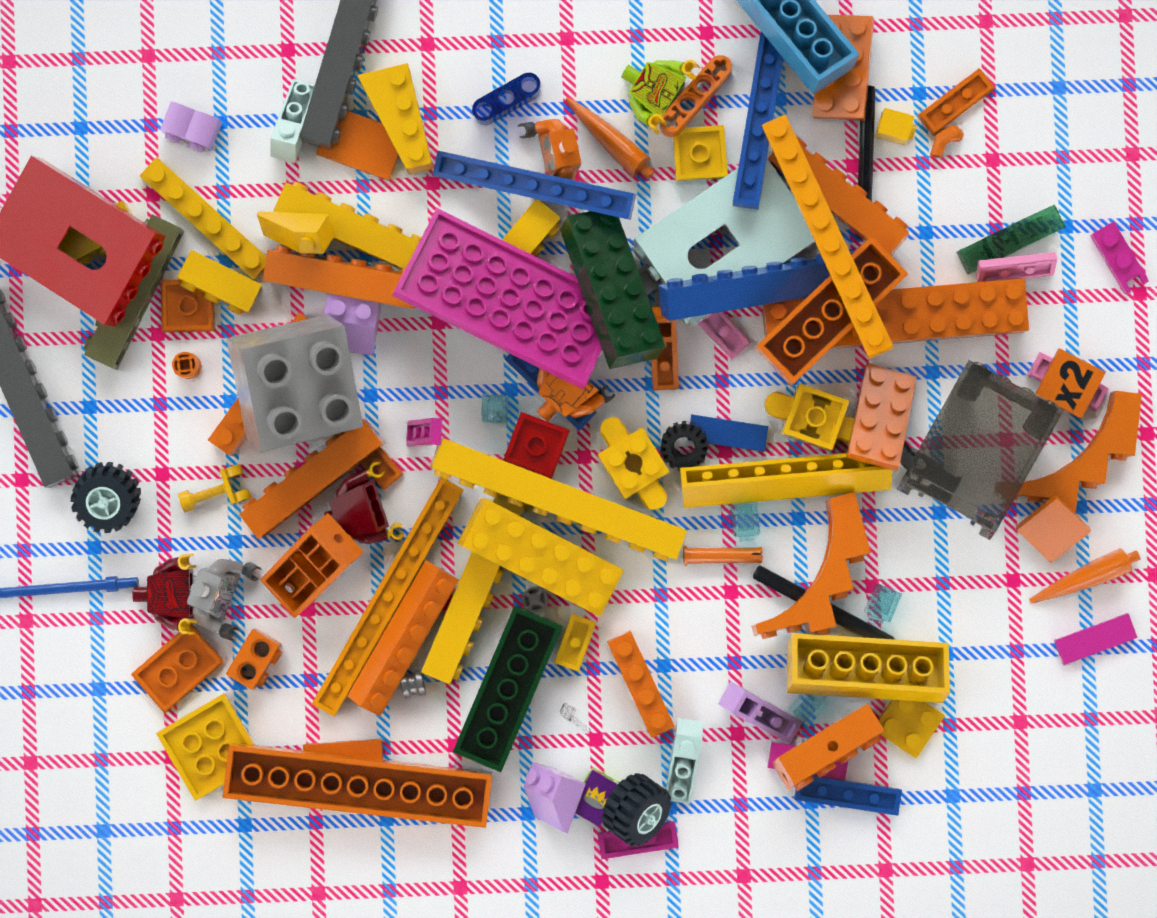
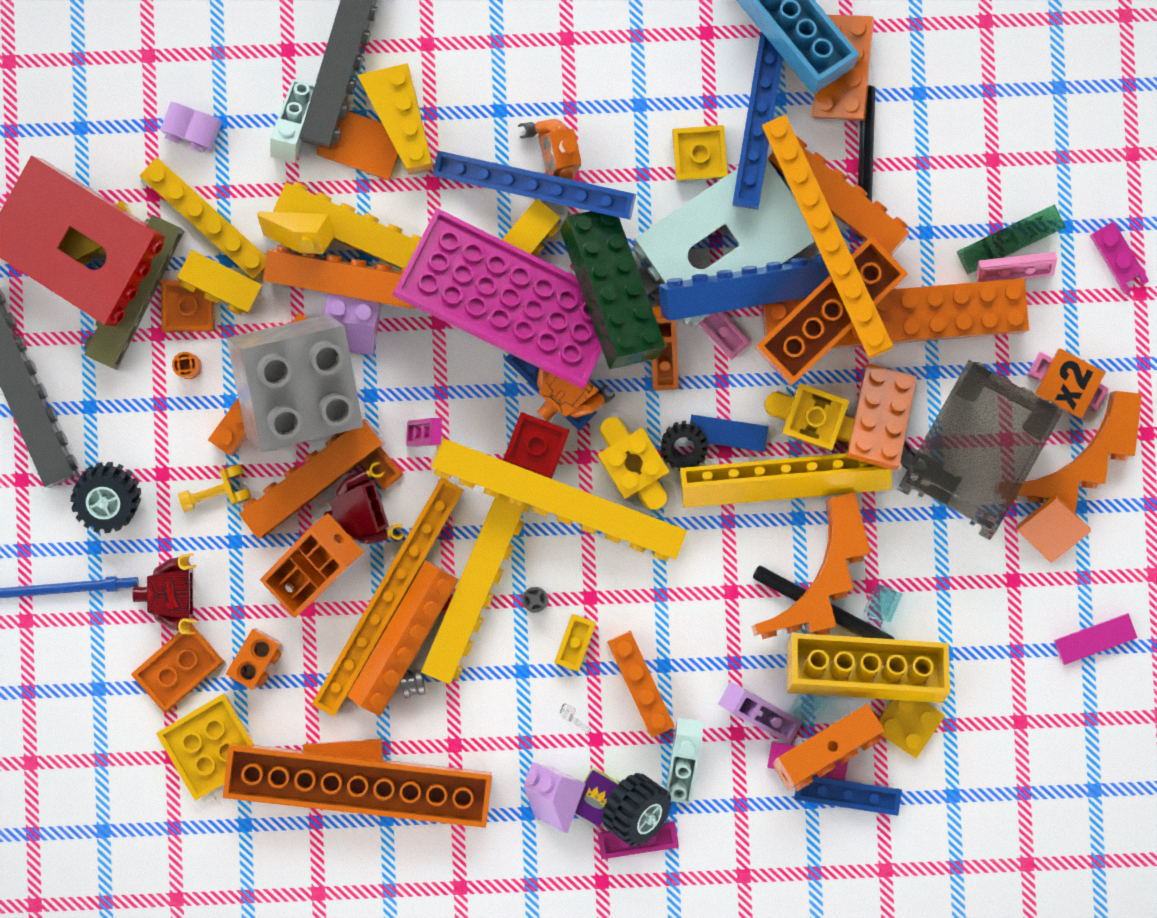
light grey torso [187,559,262,641] -> none
dark green brick [453,605,563,773] -> none
yellow brick [457,497,624,617] -> none
clear blue beam [472,72,541,126] -> none
clear light blue brick [481,394,509,423] -> none
orange piece [565,97,655,179] -> none
lime torso [621,60,700,134] -> none
orange beam [659,55,732,137] -> none
orange pin [683,546,763,566] -> none
clear light blue brick [730,503,760,542] -> none
yellow brick [875,108,917,145] -> none
orange tile [917,68,995,136] -> none
orange arm [930,125,964,158] -> none
orange piece [1029,548,1141,604] -> none

